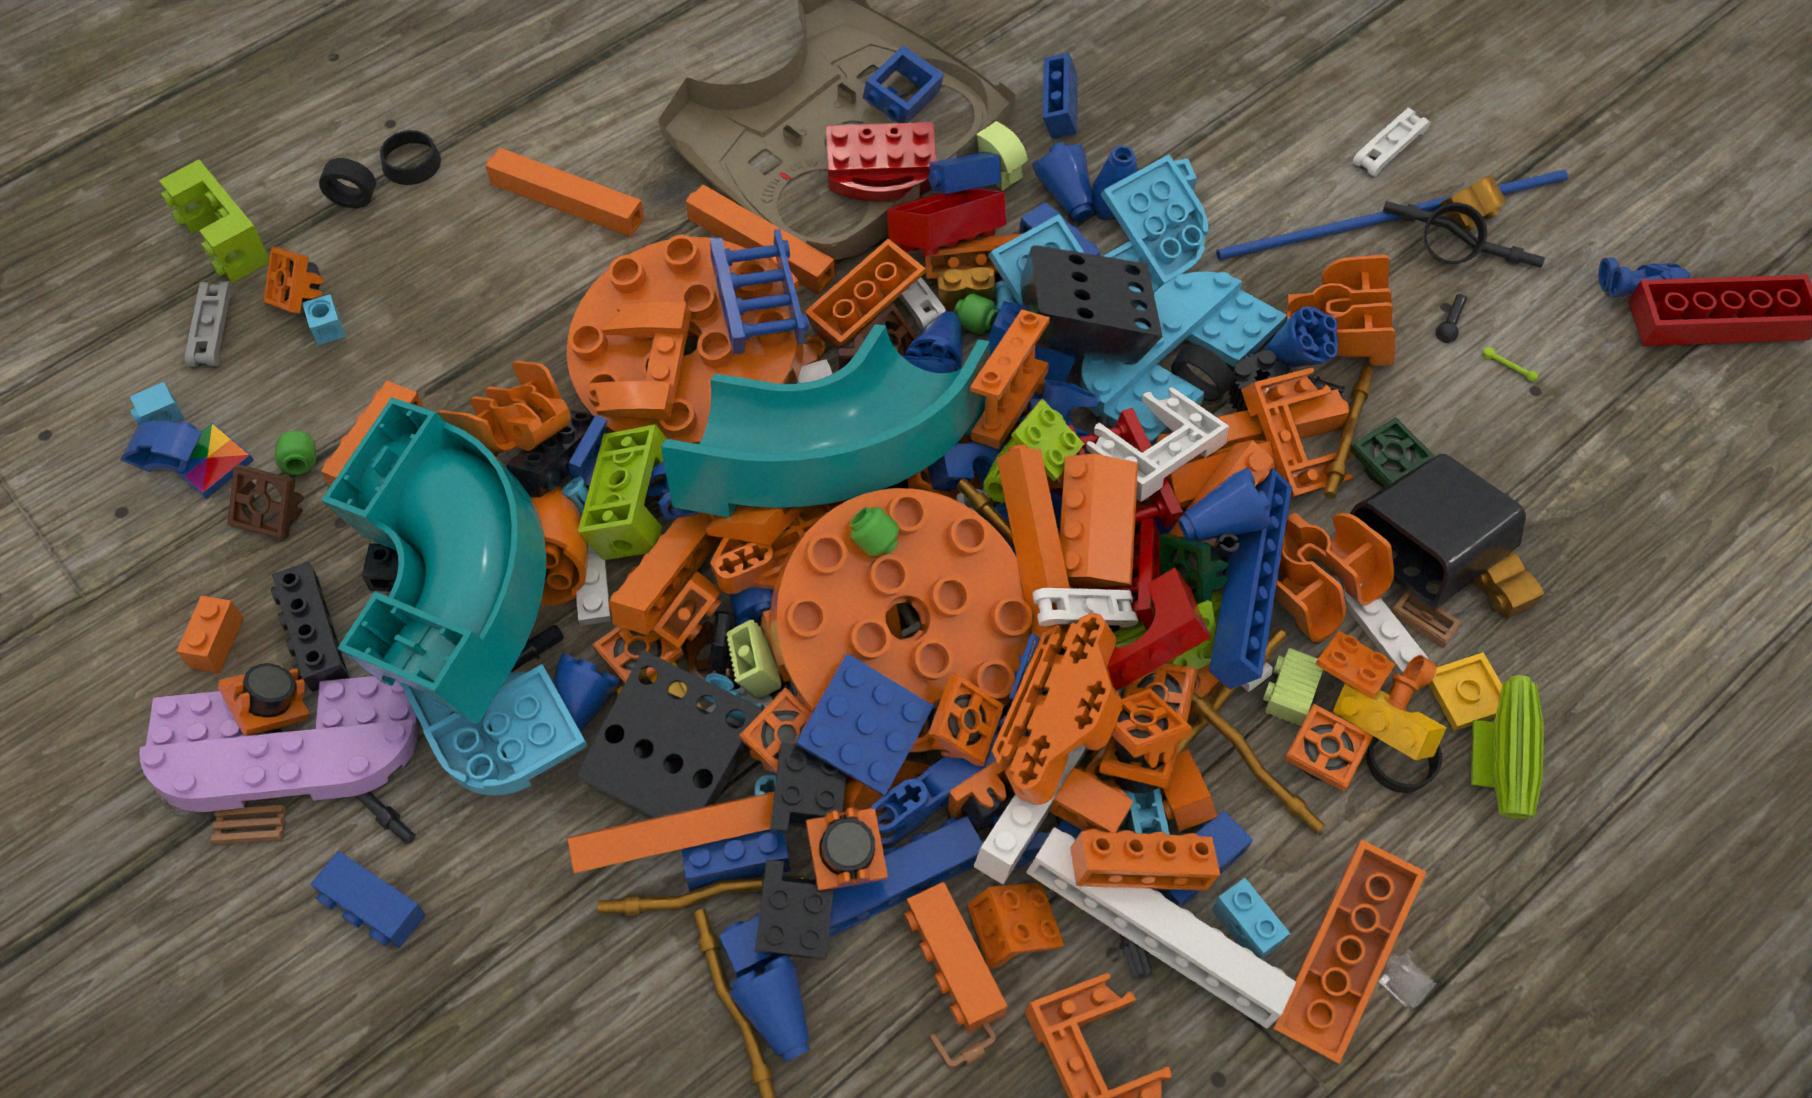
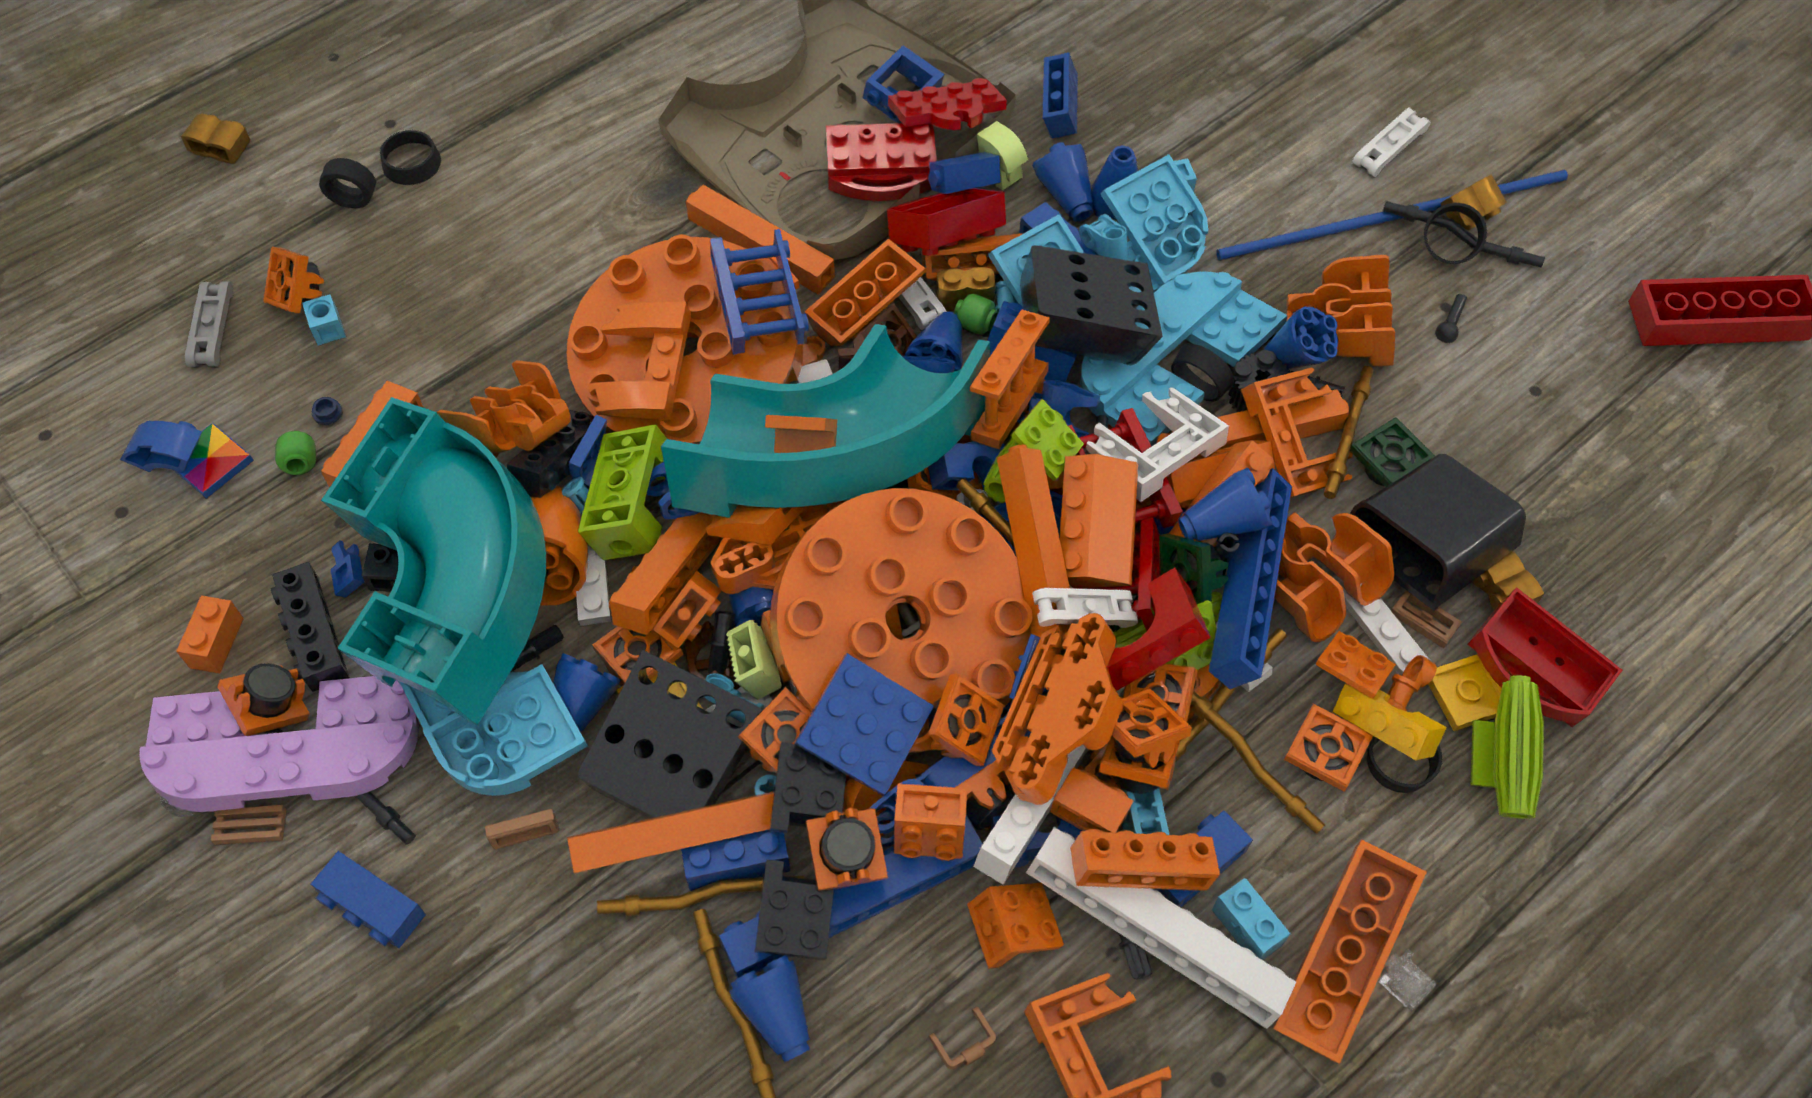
medium azure brick [130,382,184,426] -> none
lime plate [159,159,270,284] -> none
reddish brown piece [227,465,304,539] -> none
orange brick [485,148,644,237] -> none
bright green head [849,507,899,557] -> none
orange brick [903,882,1008,1034] -> none
orange brick [1159,749,1217,832] -> none
yellowish green brick [1263,648,1323,726] -> none
lime hinge [1482,347,1538,382] -> none
blue piece [1598,257,1691,297] -> none
none -> pearl gold brick [181,114,251,164]
none -> dark blue plate [311,397,342,425]
none -> blue plate [330,540,364,598]
none -> medium nougat tile [485,808,560,849]
none -> orange panel [765,415,837,453]
none -> red plate [888,78,1007,130]
none -> orange bracket [894,784,967,861]
none -> medium azure piece [1079,214,1128,260]
none -> red piece [1467,587,1623,727]

